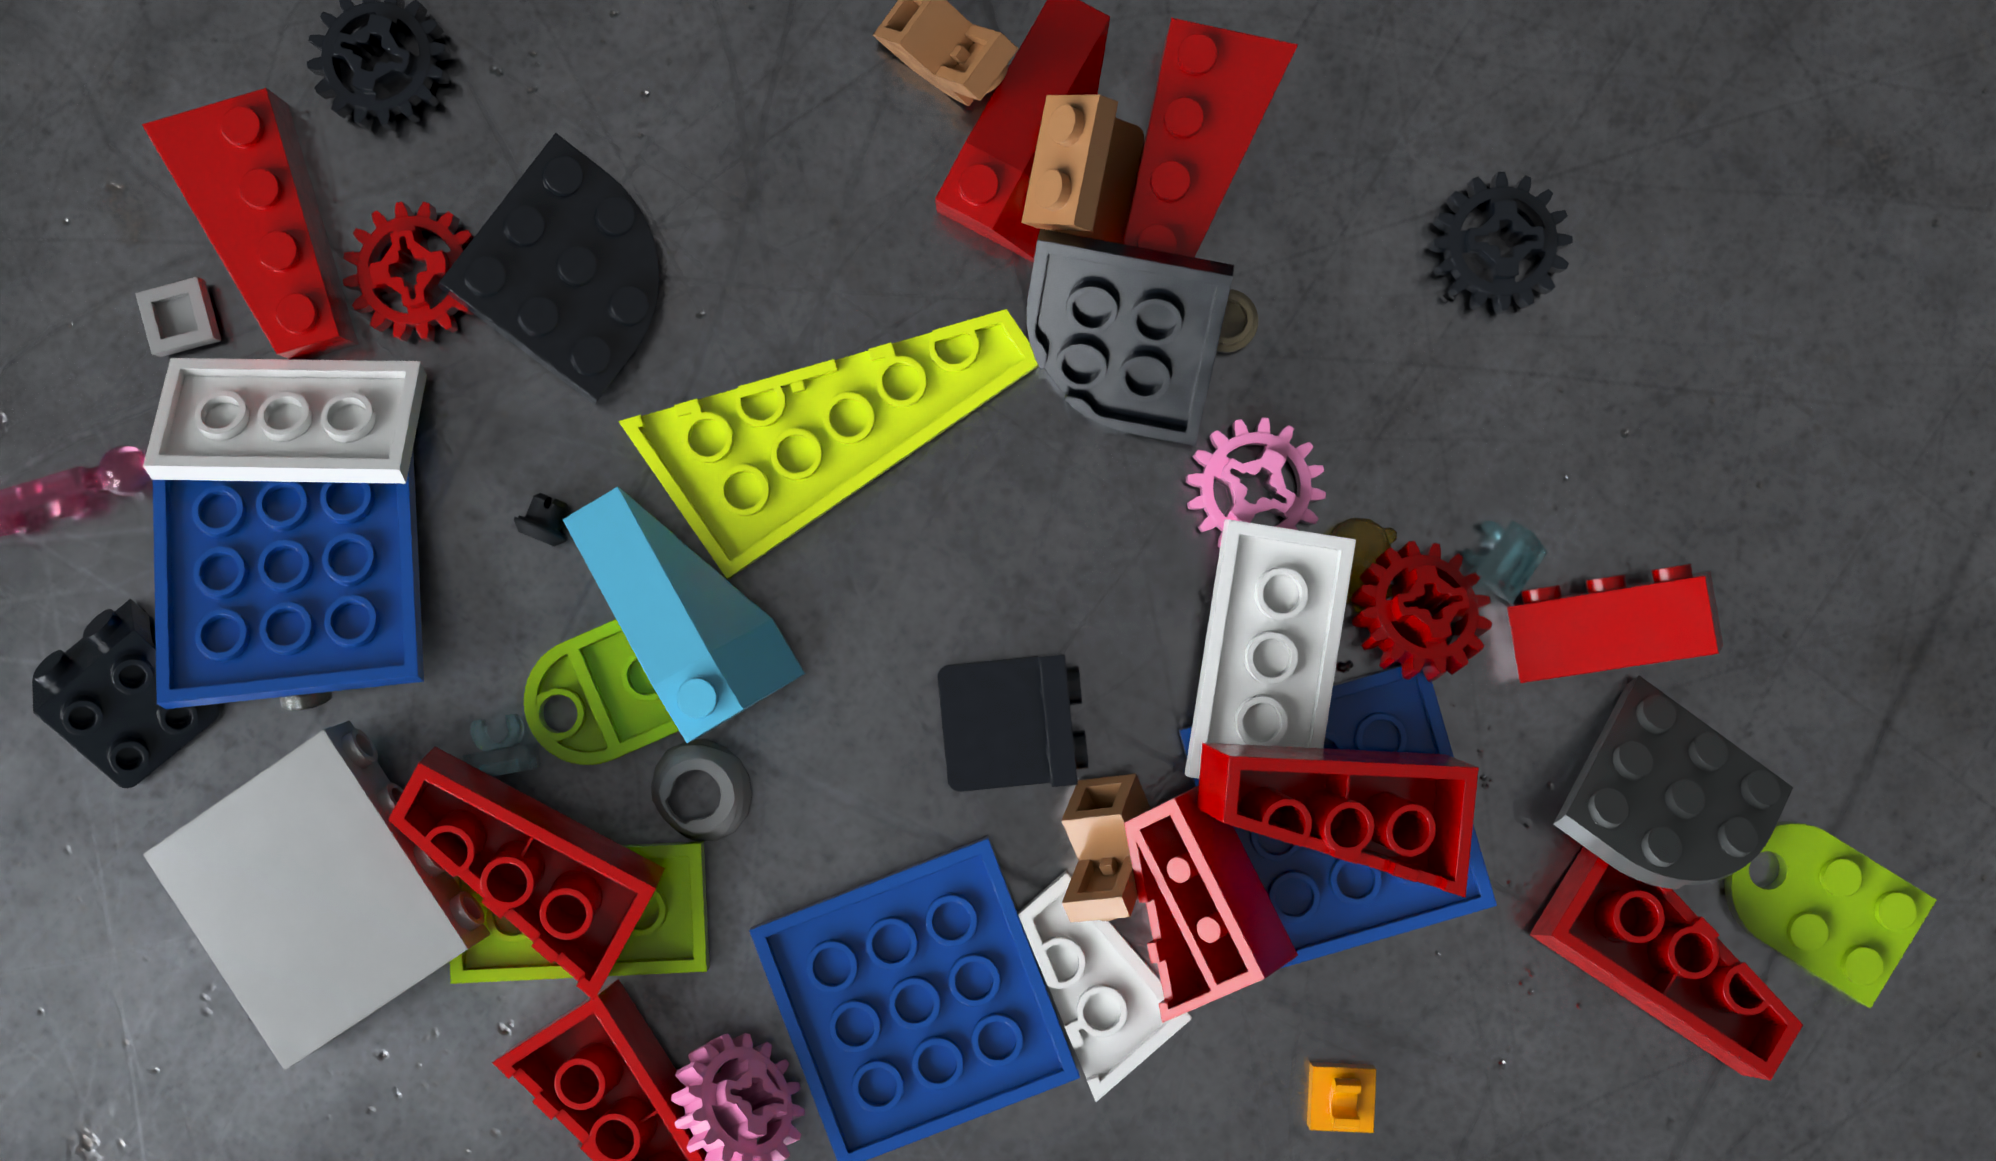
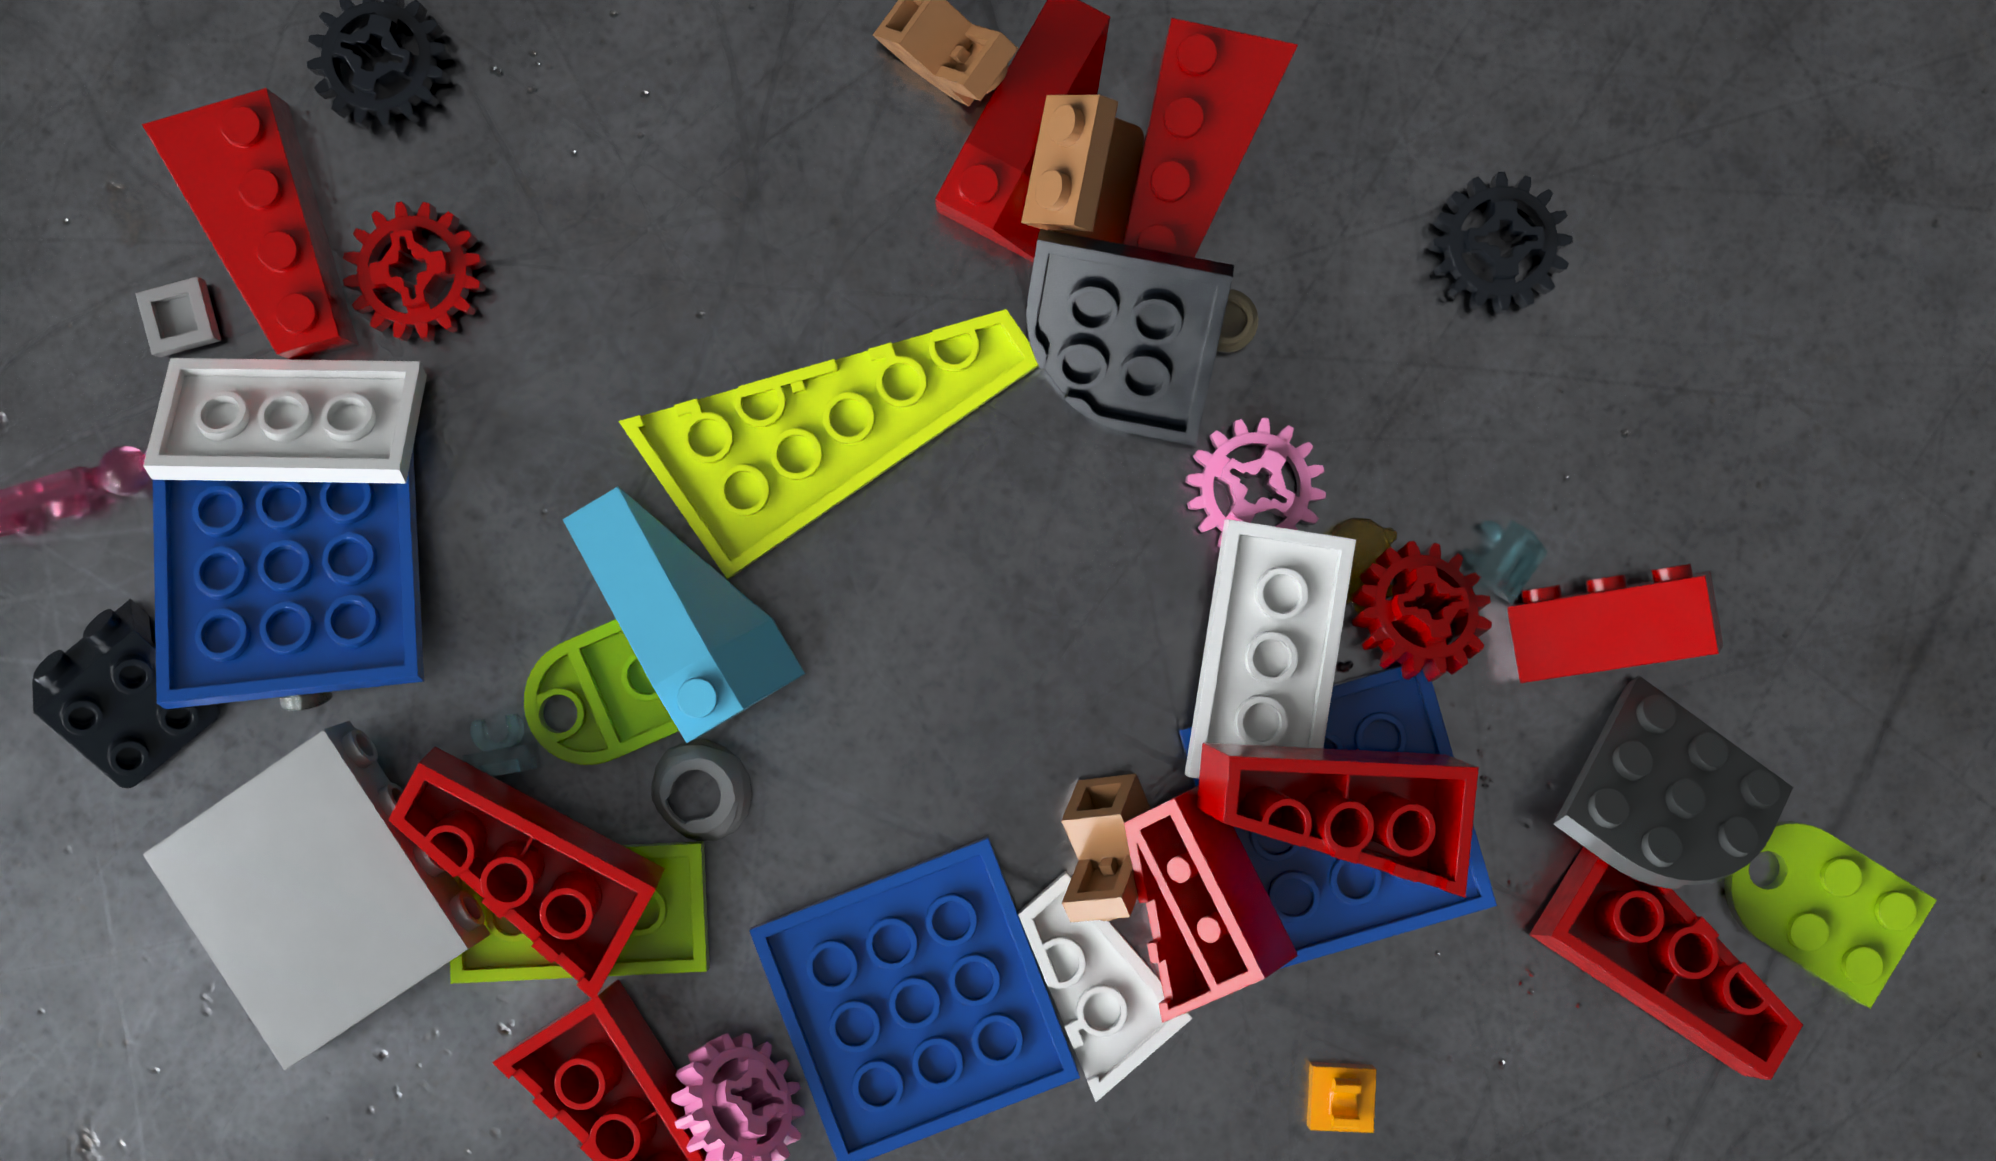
black plate [438,133,660,404] -> none
black piece [514,493,570,546] -> none
black bracket [938,653,1088,792] -> none

